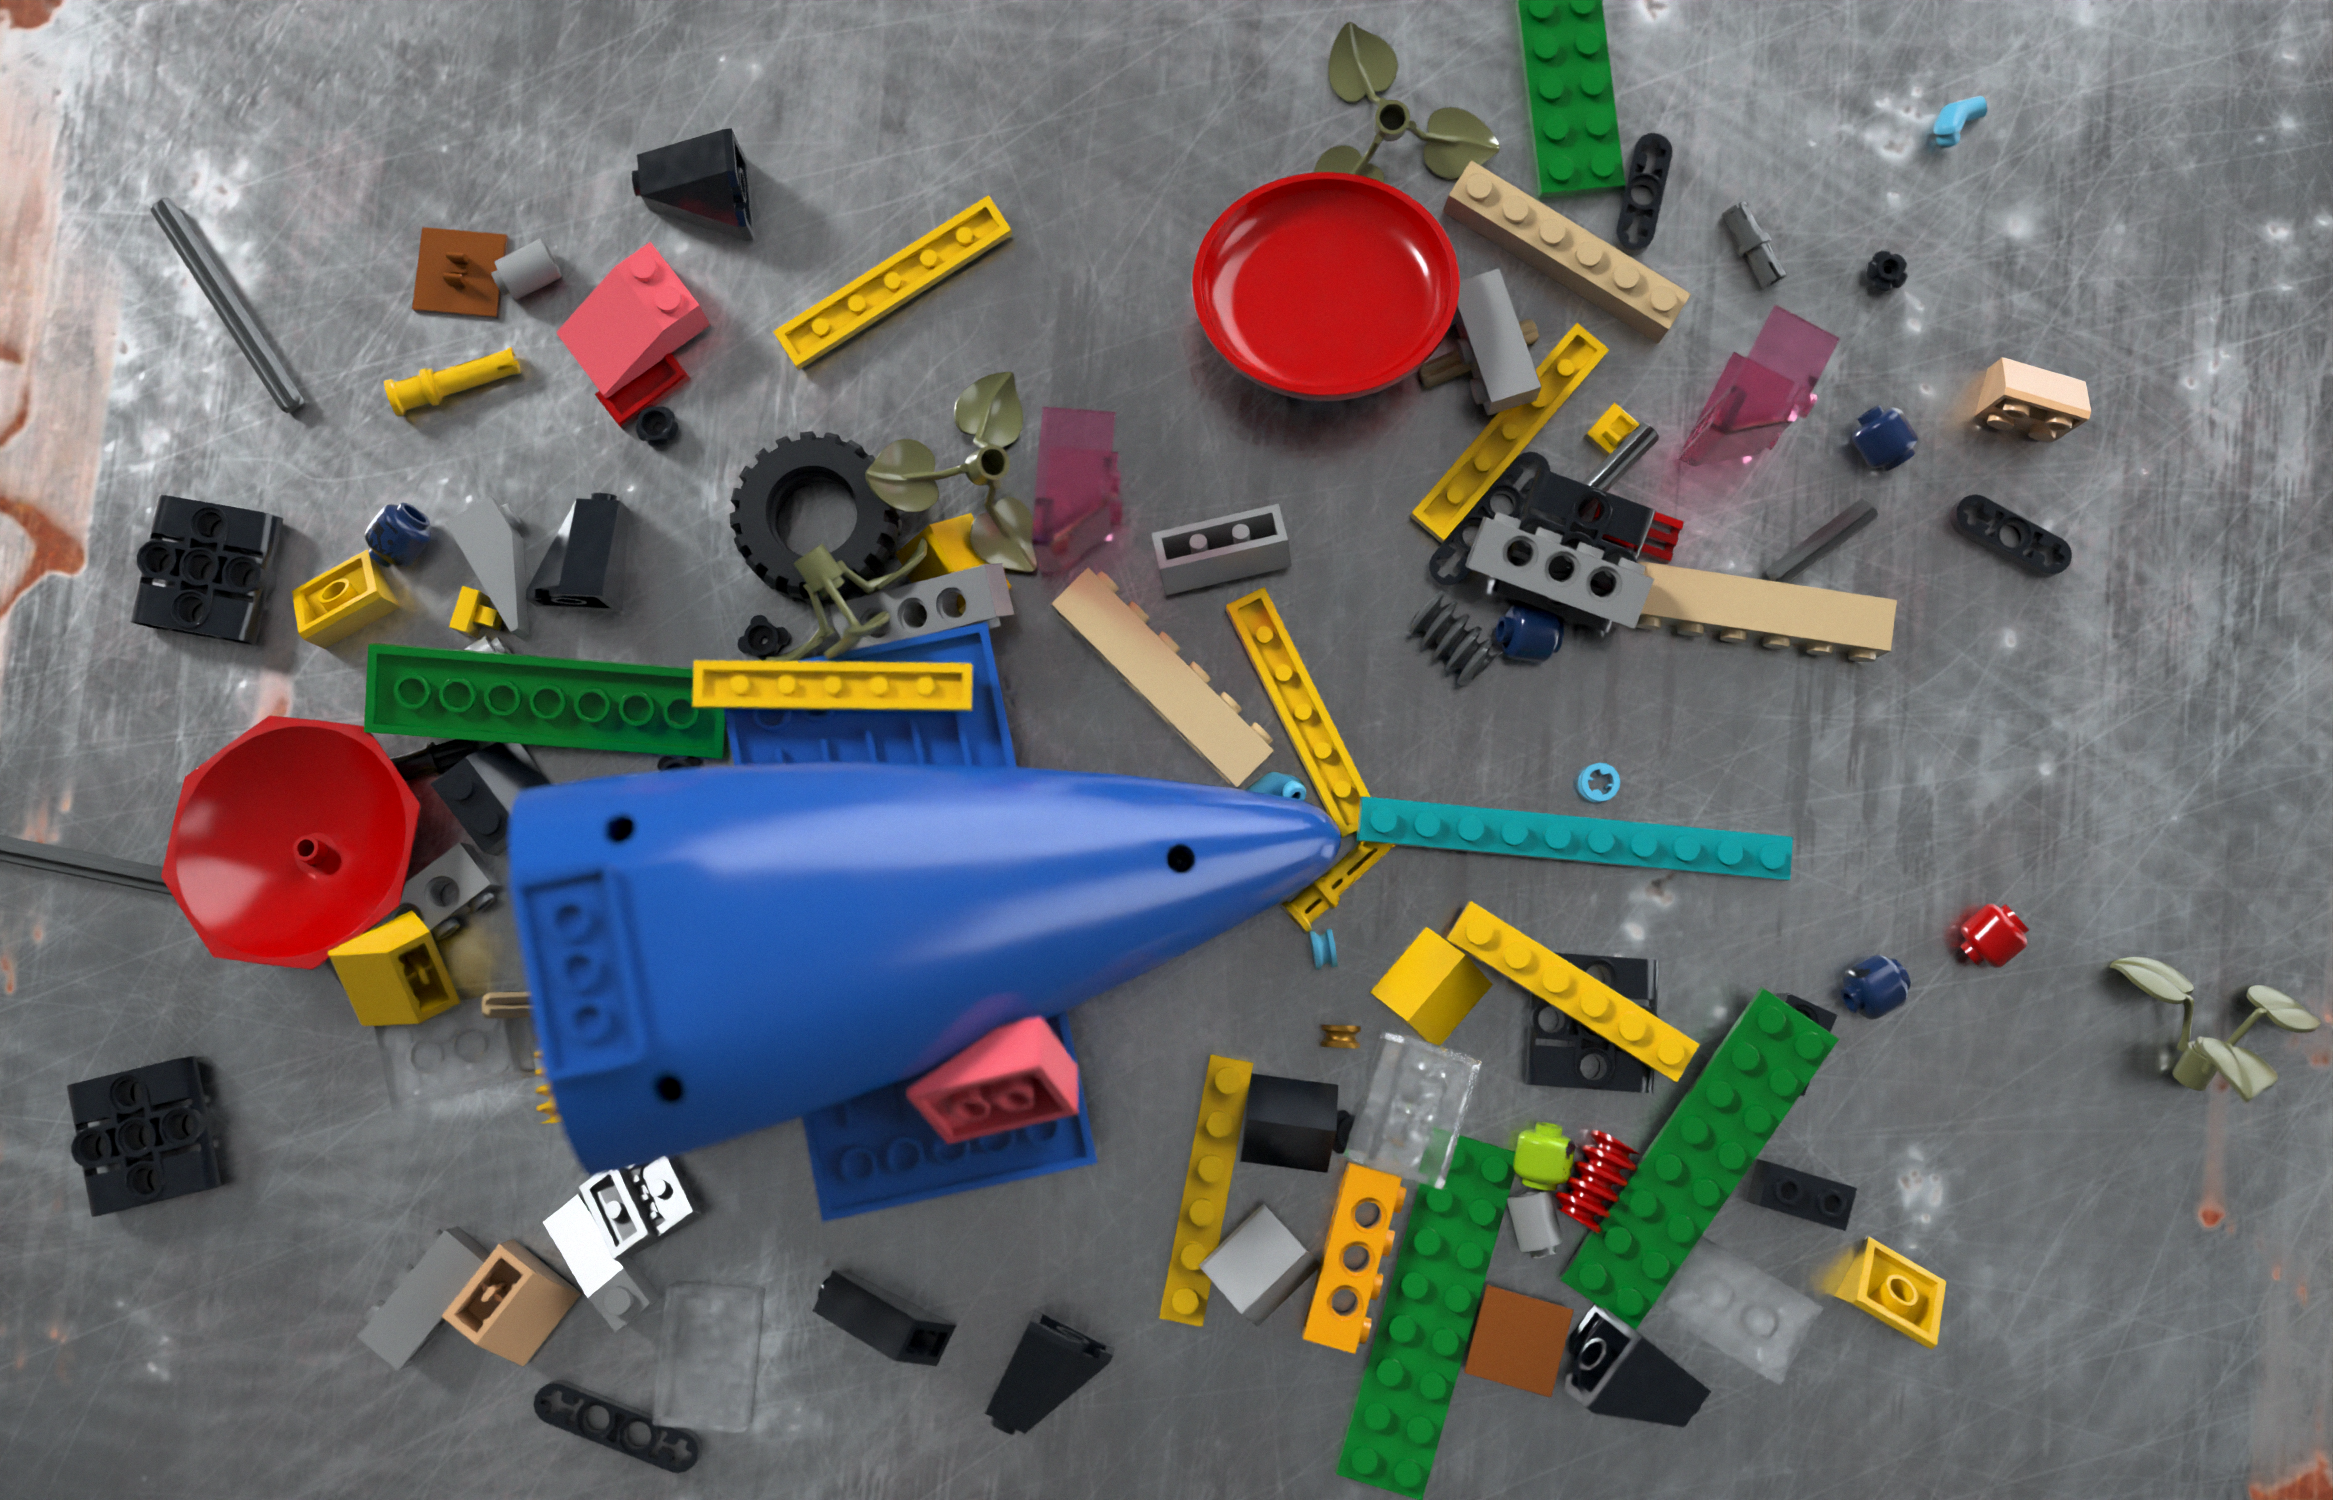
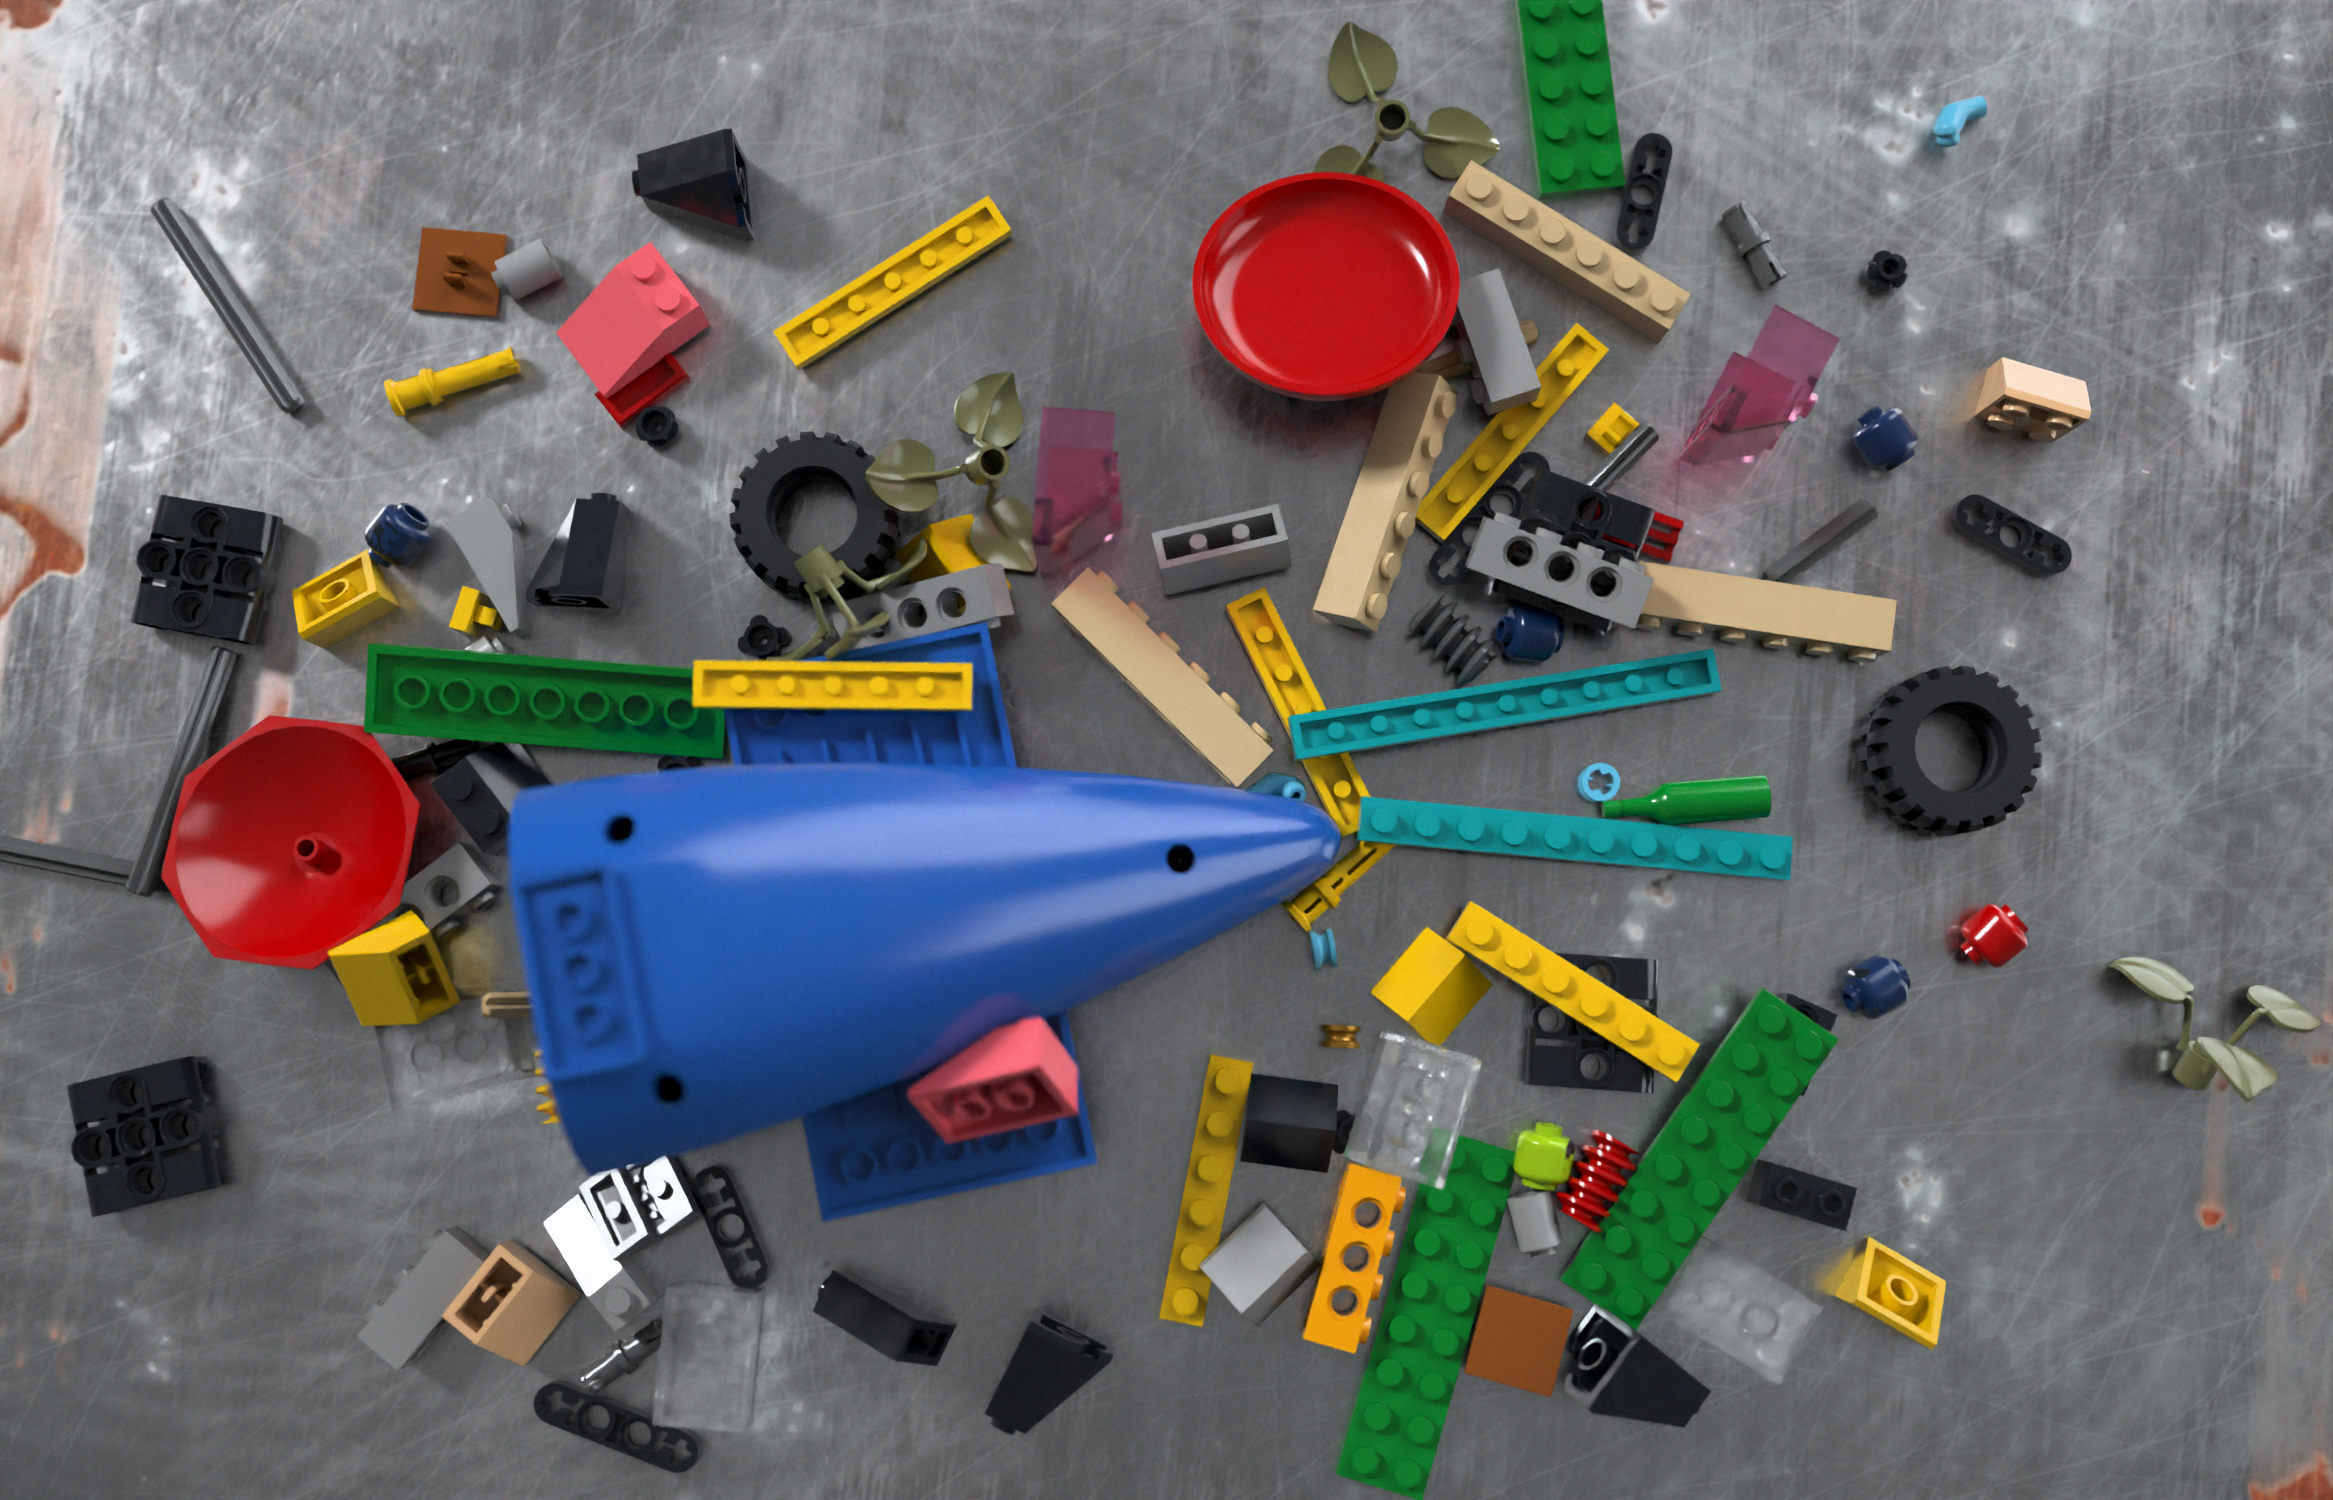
none -> dark grey axle [125,646,236,897]
none -> dark grey pin [579,1319,670,1395]
none -> black beam [692,1165,771,1290]
none -> teal plate [1287,648,1722,761]
none -> tan brick [1313,372,1458,632]
none -> green piece [1601,774,1771,825]
none -> black tyre [1858,666,2042,836]

